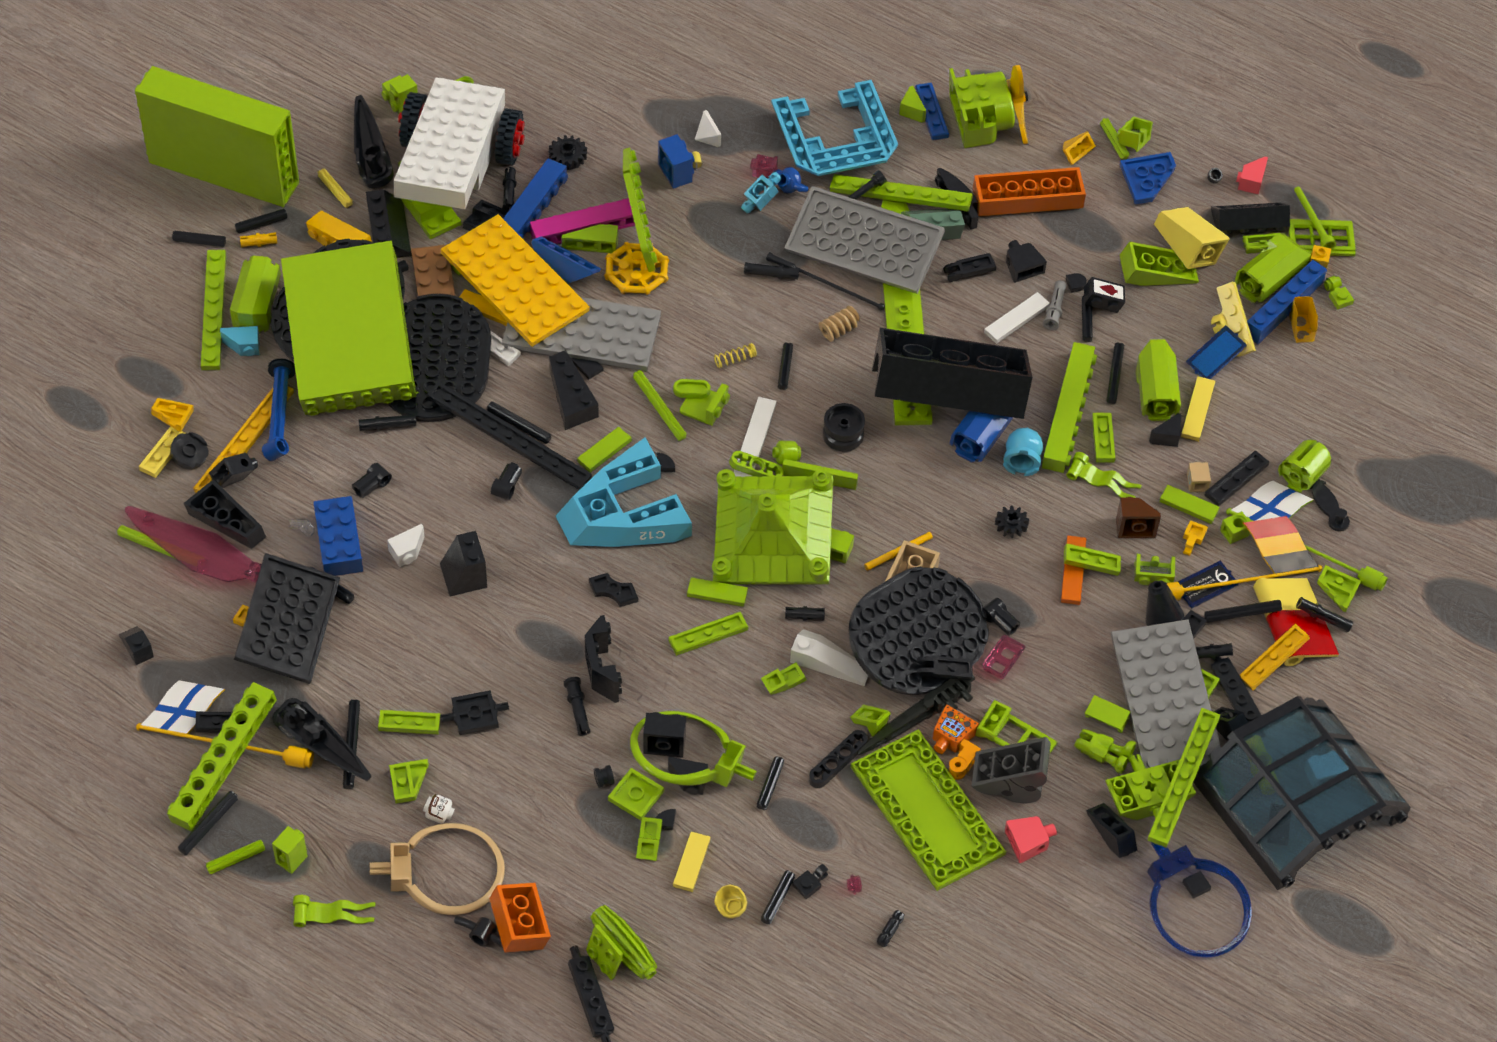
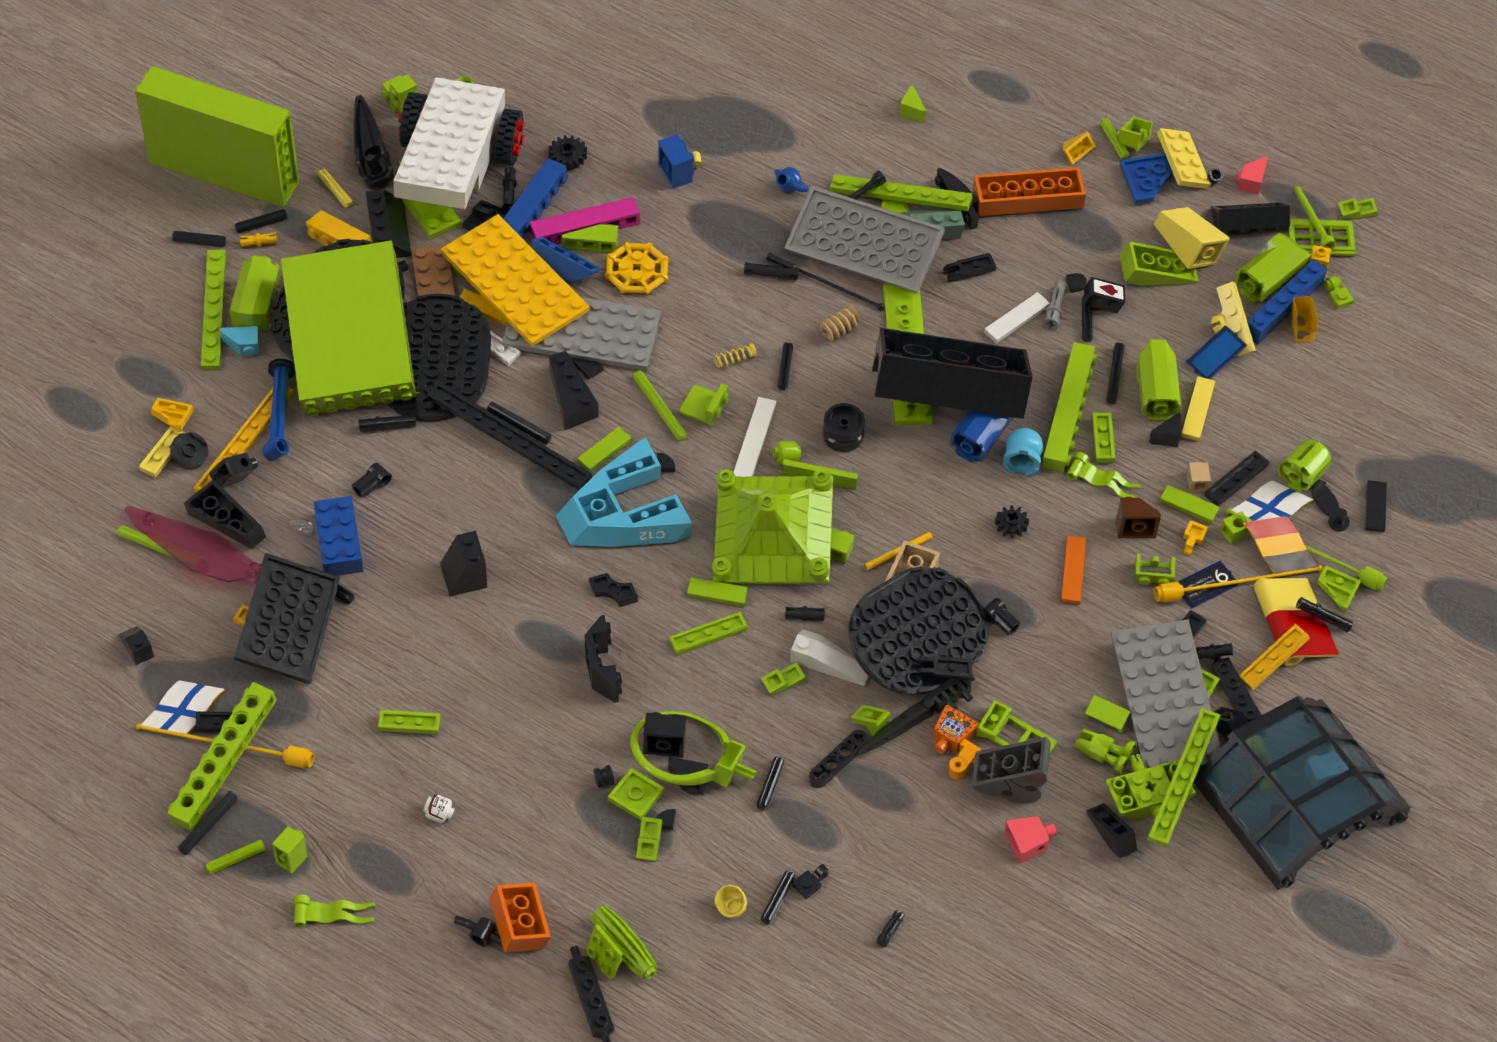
black piece [272,698,371,781] -> none
black axle [343,699,360,789] -> none
tan brick [370,823,505,915] -> none
white slope [387,524,424,567] -> none
lime wing [389,759,429,804] -> none
black plate [441,690,509,735] -> none
black piece [491,462,522,500] -> none
black pin [563,677,591,736] -> none
lime wing [623,147,658,272] -> none
lime tile [673,379,711,399] -> none
light yellow tile [673,832,710,892] -> none
white slope [695,110,721,147] -> none
lime beam [729,451,784,477] -> none
medium azure piece [741,172,781,213] -> none
clear pink brick [750,154,778,179] -> none
medium azure slope [771,80,898,176] -> none
clear pink plate [847,874,862,895] -> none
lime tile [850,729,1006,891] -> none
blue tile [915,82,949,140] -> none
lime brick [949,65,1028,148] -> none
clear pink piece [982,635,1025,679] -> none
black torso [1006,240,1047,283] -> none
lime plate [1064,544,1121,576] -> none
black cone [1145,581,1185,626] -> none
clear blue brick [1147,842,1252,957] -> none
black tile [1182,871,1211,899] -> none
black axle [1204,600,1282,623] -> none
lime tile [1242,233,1278,254] -> none
none -> light yellow plate [1157,128,1211,189]
none -> lime slope [1338,198,1378,219]
none -> black tile [1365,480,1387,532]

